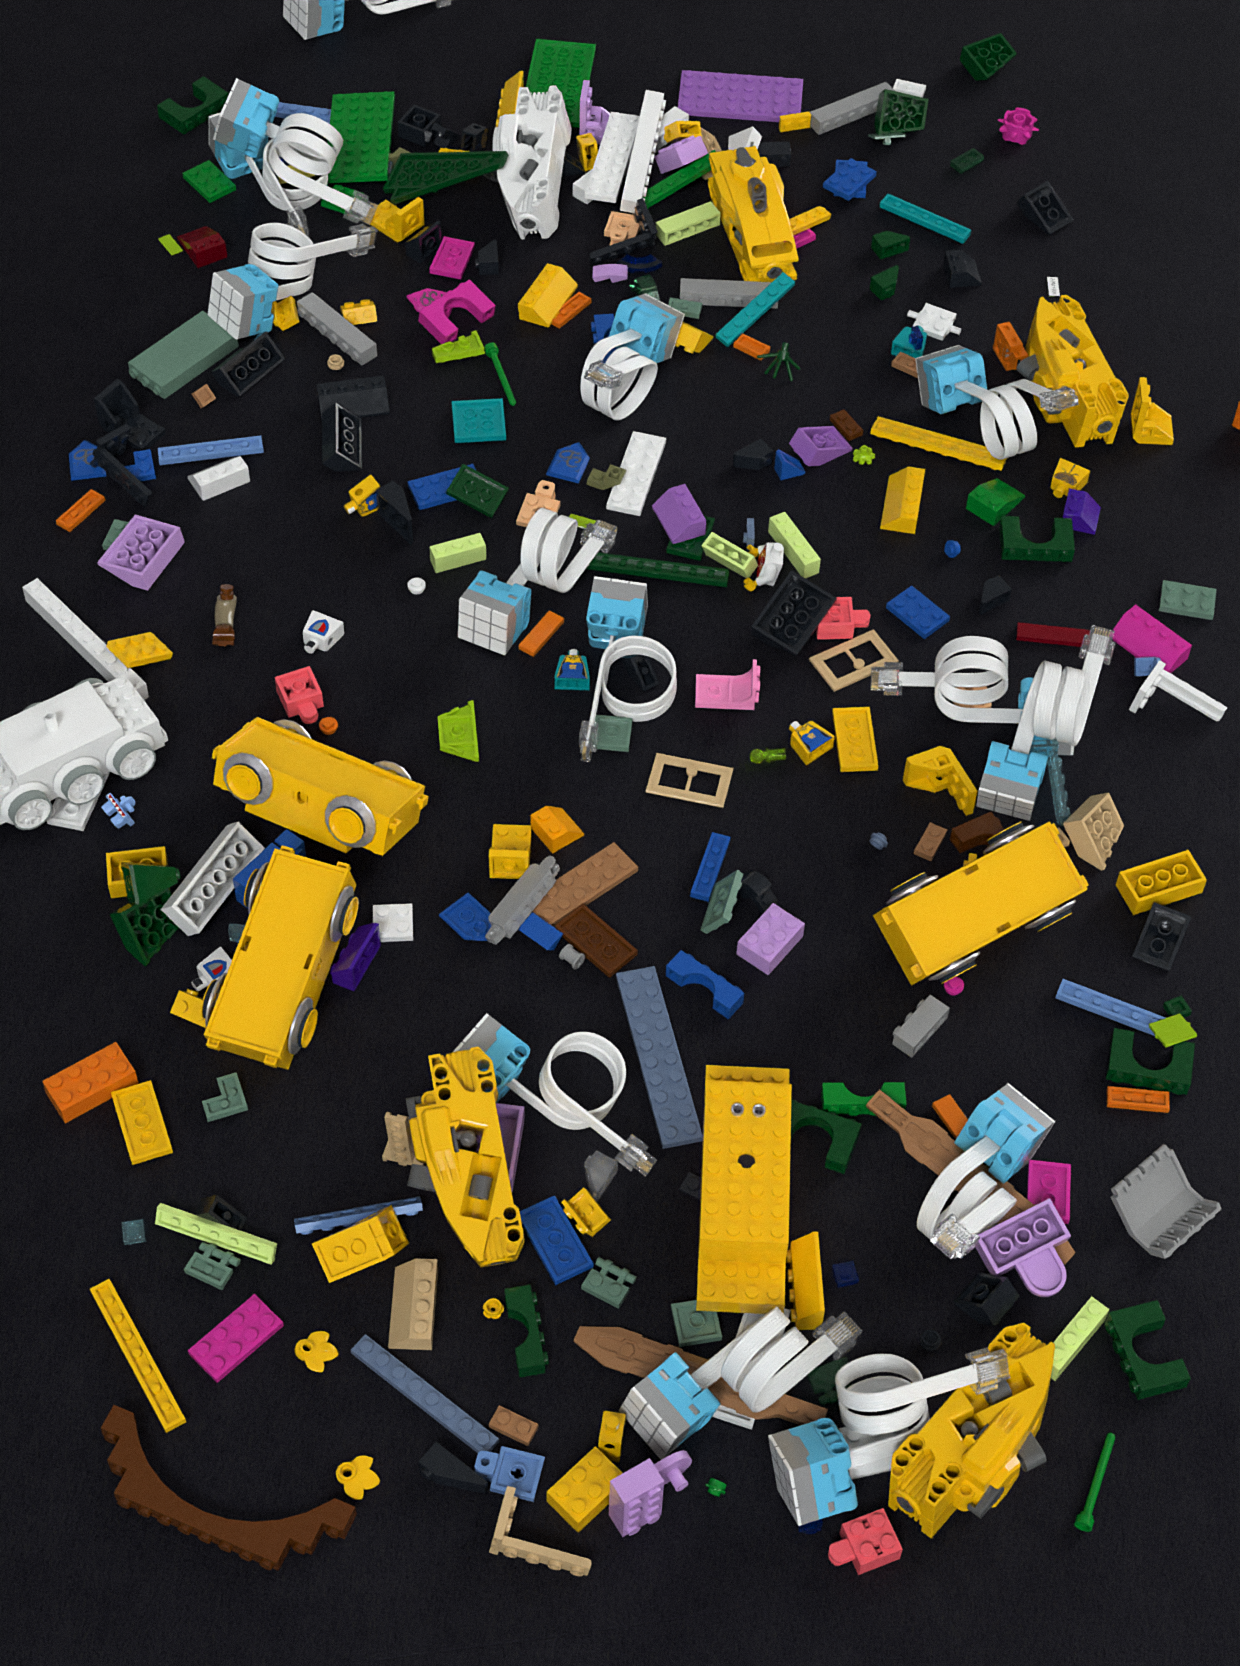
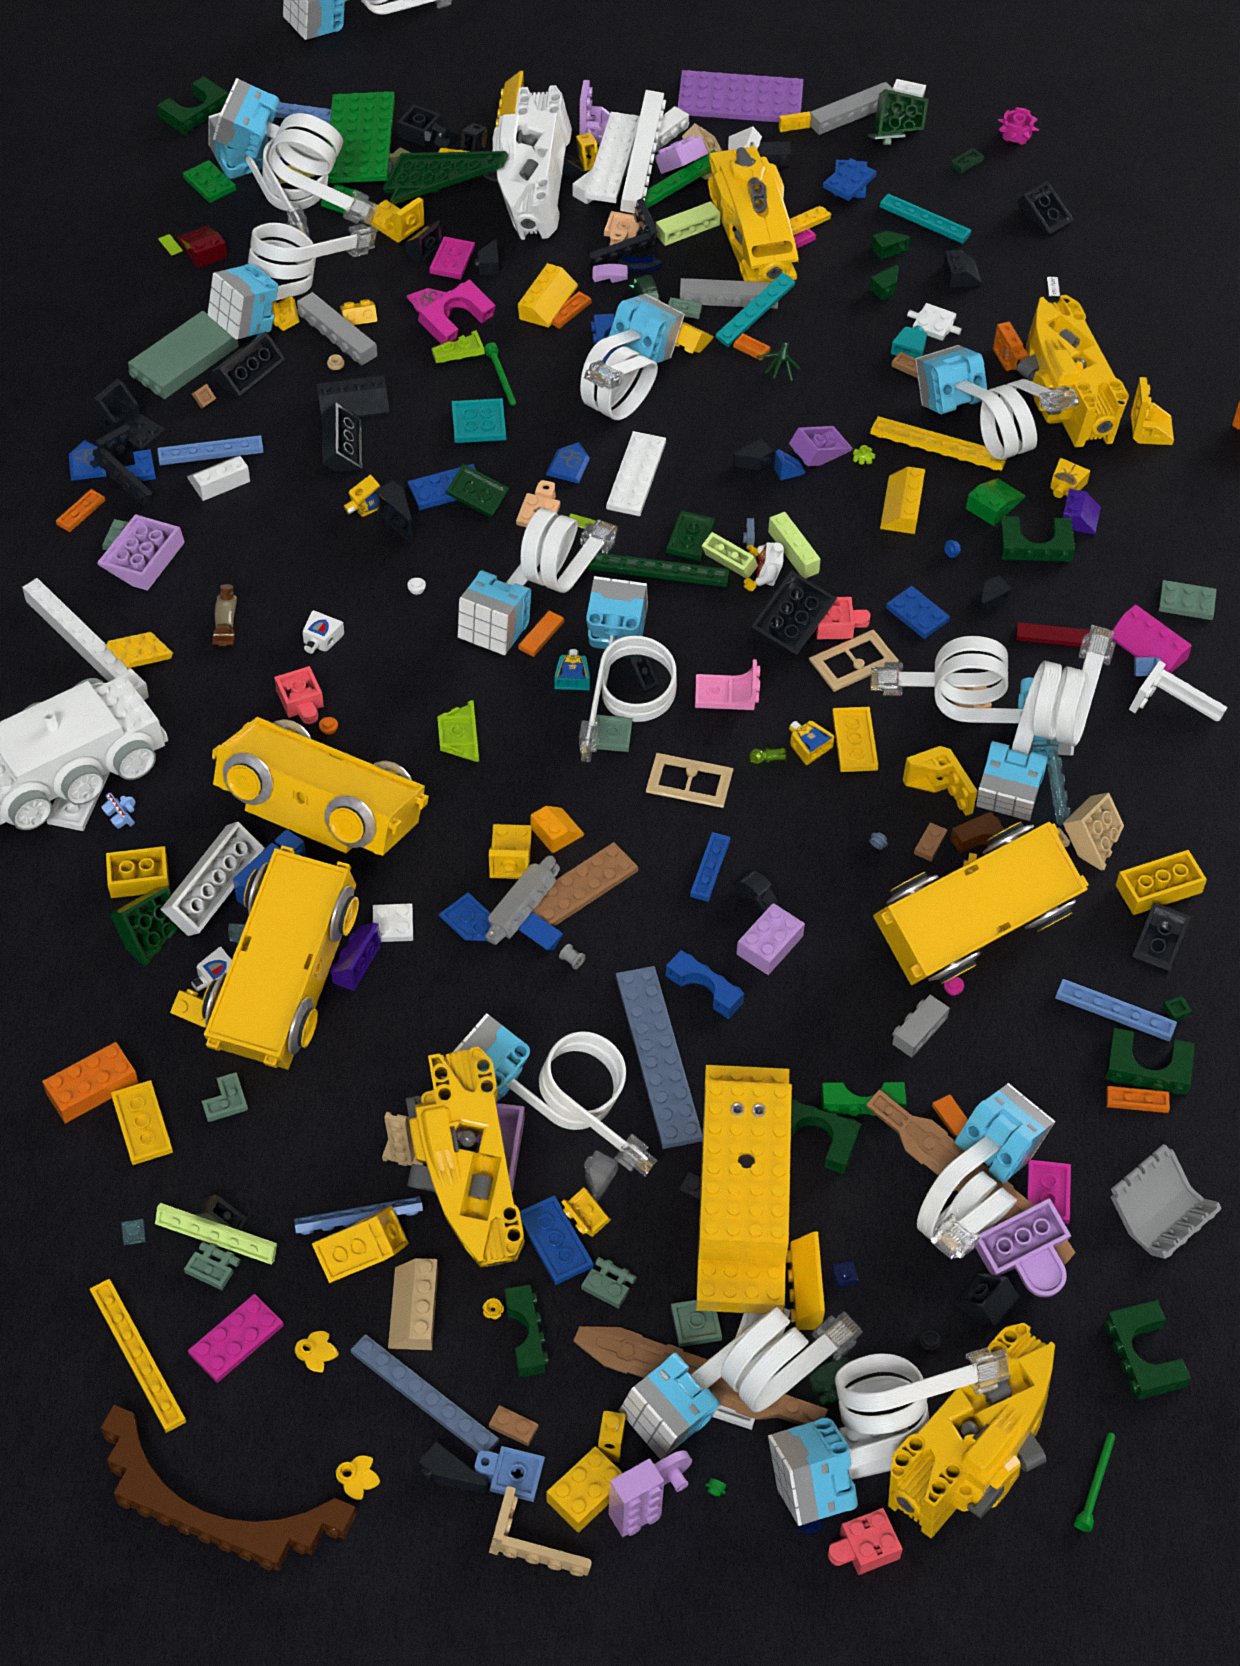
dark green slope [121,862,180,905] -> none
yellowish green brick [430,533,486,573] -> none
green plate [526,39,596,128] -> none
reddish brown plate [554,903,638,978] -> none
olive slope [587,464,627,490] -> none
medium lavender slope [652,484,706,544] -> none
yellow torso [664,121,702,143] -> none
sand green plate [701,870,743,934] -> none
reddish brown plate [830,409,863,441] -> none
clear blue plate [909,326,923,351] -> none
dark green wedge [960,33,1017,81] -> none
yellowish green brick [1051,1296,1109,1381] -> none
lime piece [1149,1013,1197,1048] -> none

